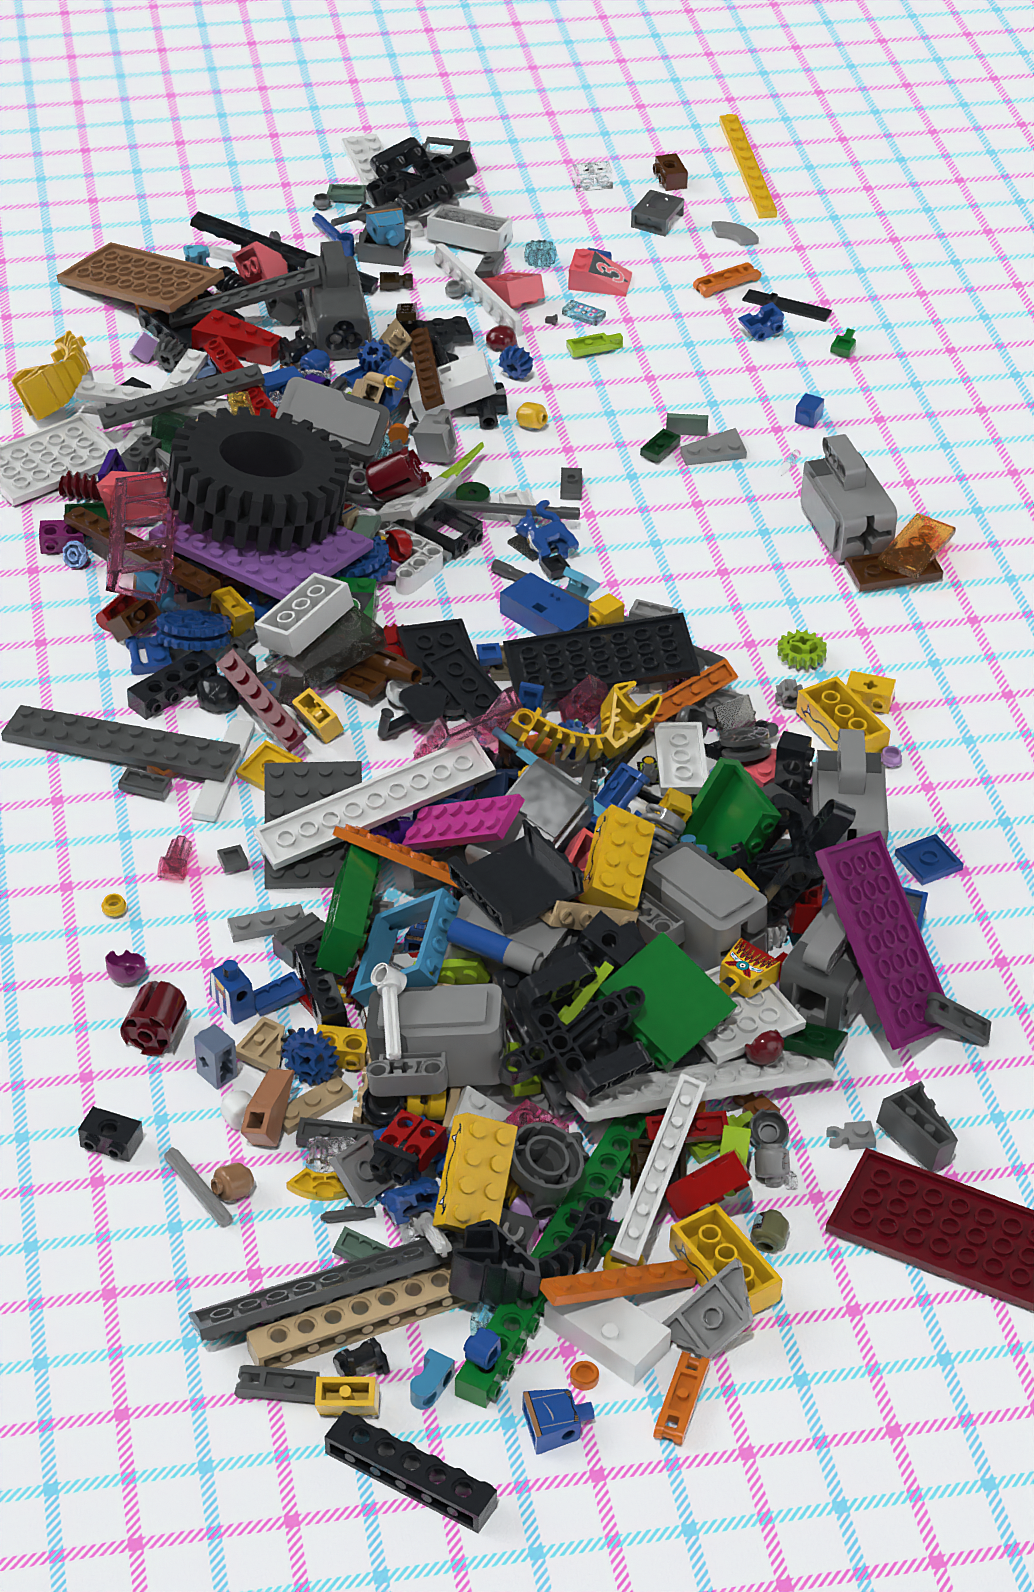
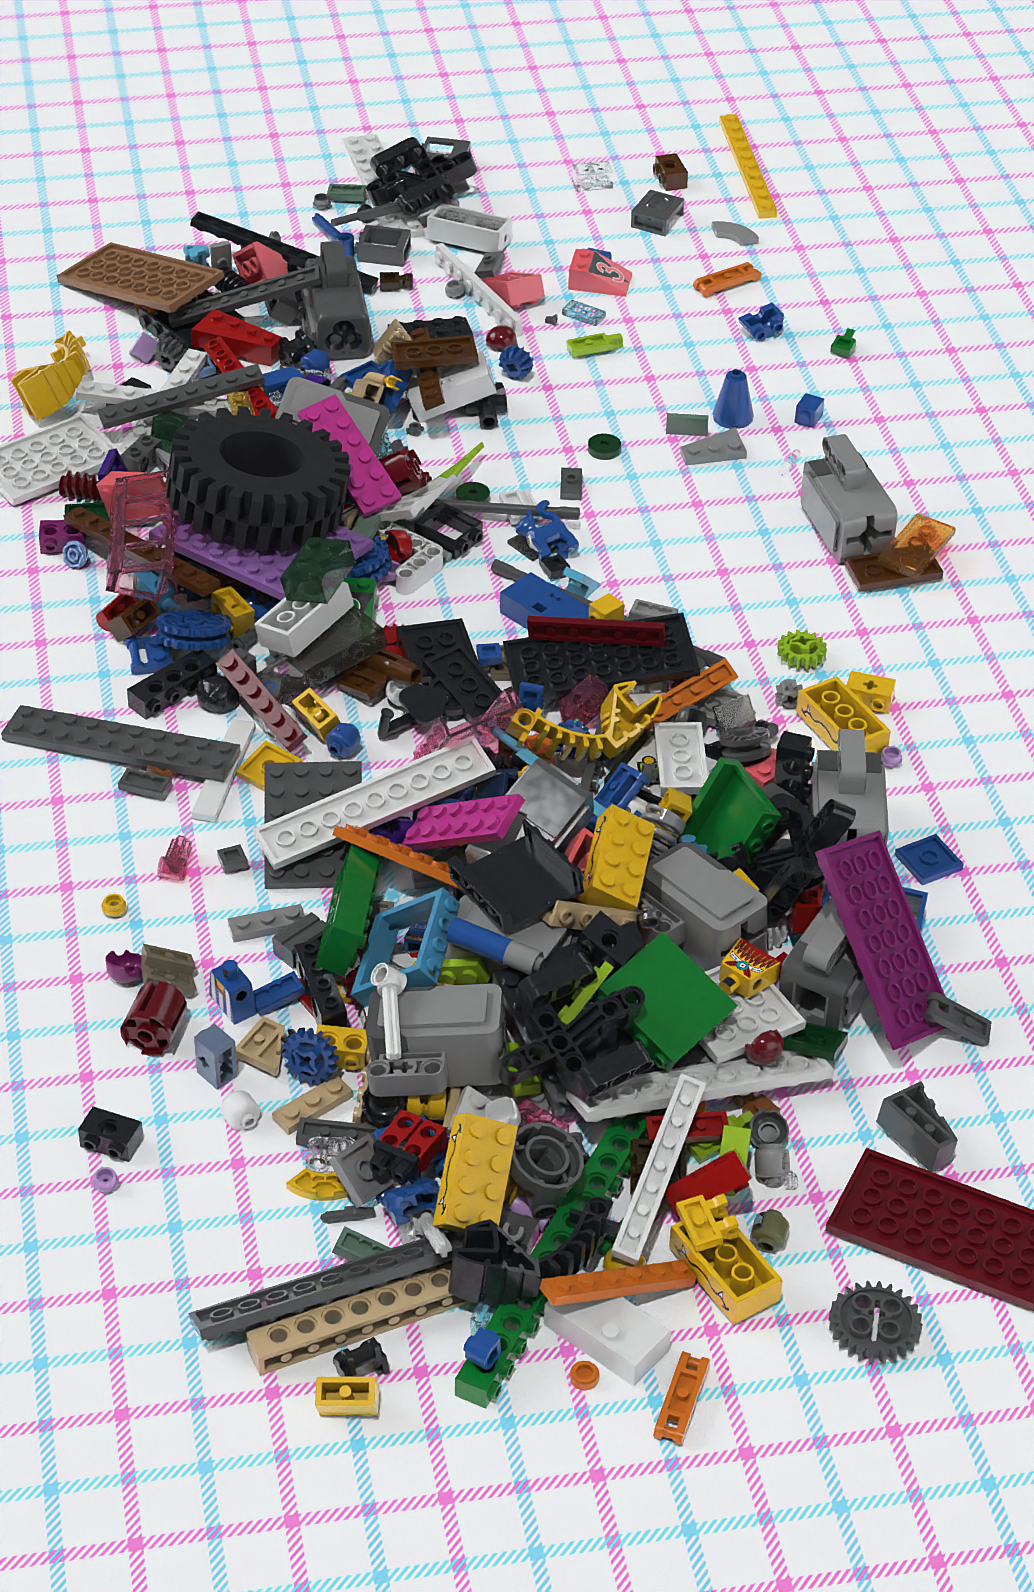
light grey axle [164,1147,232,1227] -> none
medium nougat head [211,1162,254,1202] -> none
dark grey plate [234,1365,320,1403] -> none
nougat slope [240,1069,295,1147] -> none
black brick [324,1411,497,1534] -> none
blue gear [357,338,392,373] -> none
dark azure torso [366,208,405,246] -> none
orange tile [387,423,409,444] -> none
dark brown plate [396,302,418,324] -> none
dark azure leg [410,1348,455,1410] -> none
light grey plate [412,409,458,463] -> none
yellow head [516,402,548,430] -> none
blue torso [522,1389,595,1455] -> none
clear light blue gear [524,239,557,269] -> none
dark green plate [640,428,681,463] -> none
light grey wing [662,1258,754,1359] -> none
black piece [742,289,832,322] -> none
light grey plate [826,1120,876,1150] -> none
none -> lavender plate [92,1167,119,1193]
none -> dark tan slope [141,943,197,997]
none -> light grey plate [210,240,232,269]
none -> clear green brick [280,537,356,604]
none -> dark pink plate [298,394,402,518]
none -> blue head [325,722,361,758]
none -> reddish brown plate [391,335,478,371]
none -> white hair [485,1097,521,1126]
none -> dark red plate [527,615,666,647]
none -> dark green piece [587,433,621,460]
none -> flat silver plate [636,906,662,929]
none -> yellow plate [676,1194,739,1252]
none -> blue cone [712,369,754,429]
none -> dark grey gear [828,1280,923,1364]

